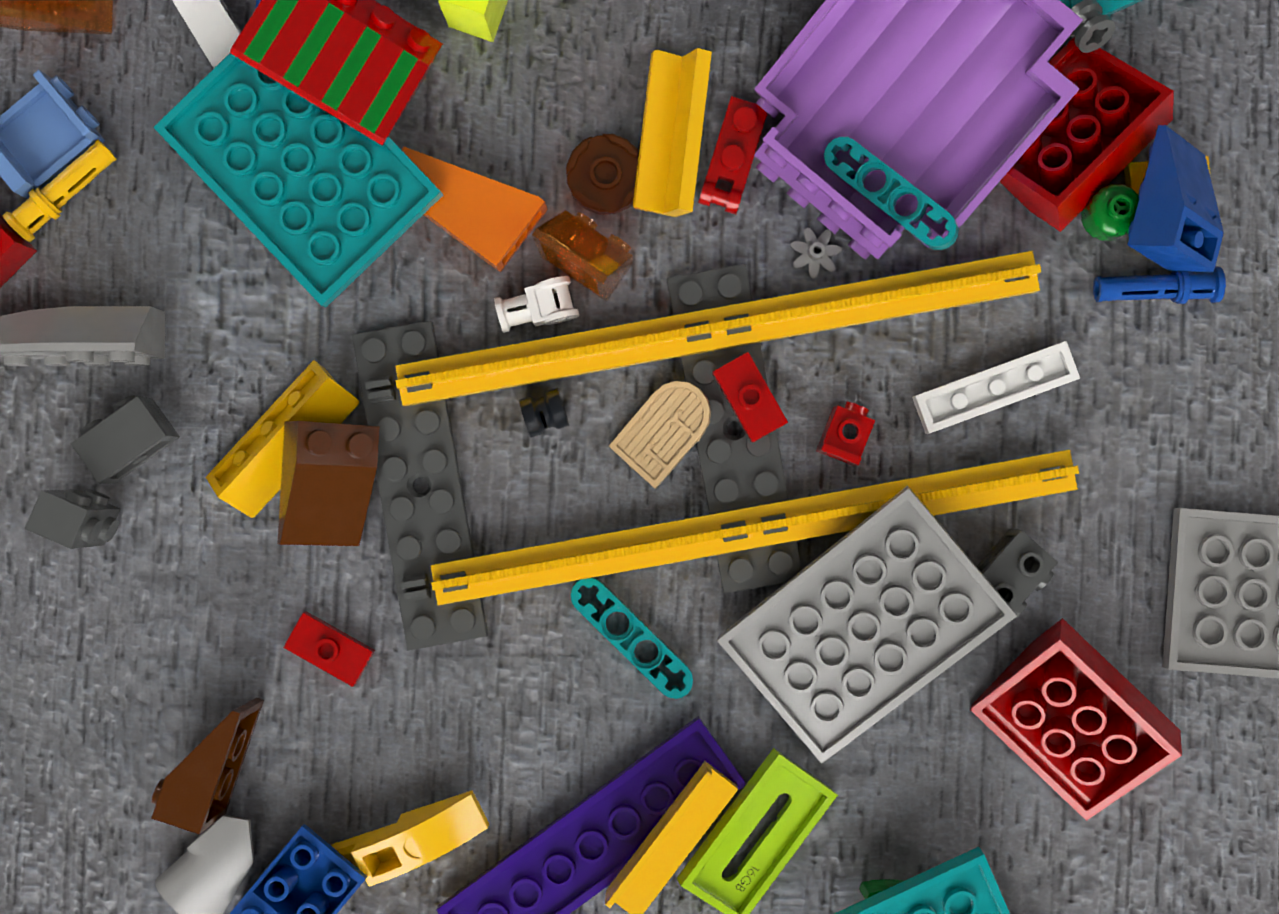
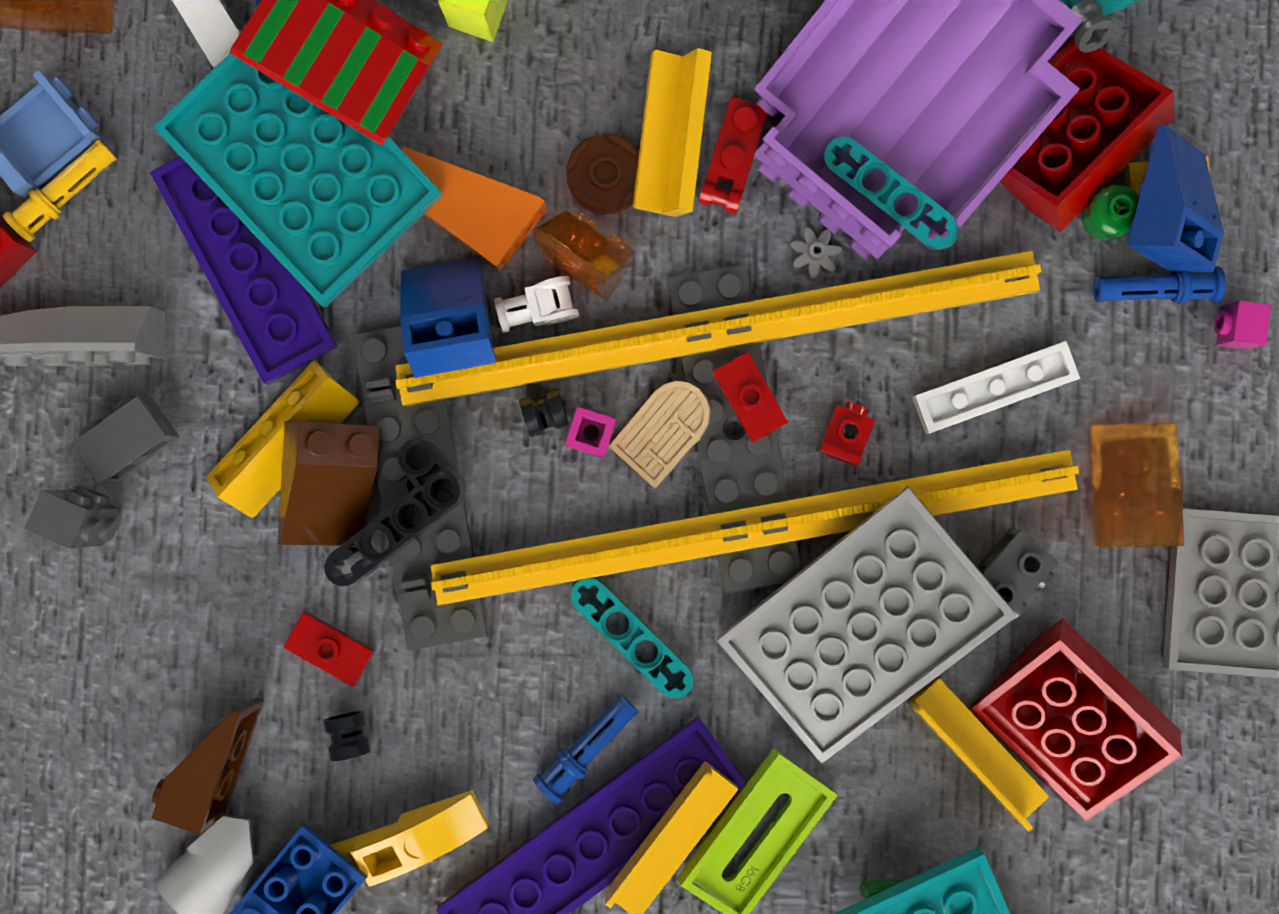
none -> dark purple plate [150,156,338,385]
none -> black wheel [323,711,371,761]
none -> black beam [324,439,466,586]
none -> blue slope [400,257,496,378]
none -> blue pin [533,694,639,804]
none -> dark pink plate [565,407,617,459]
none -> yellow panel [907,677,1049,832]
none -> clear orange slope [1090,422,1184,547]
none -> dark pink plate [1214,301,1271,349]

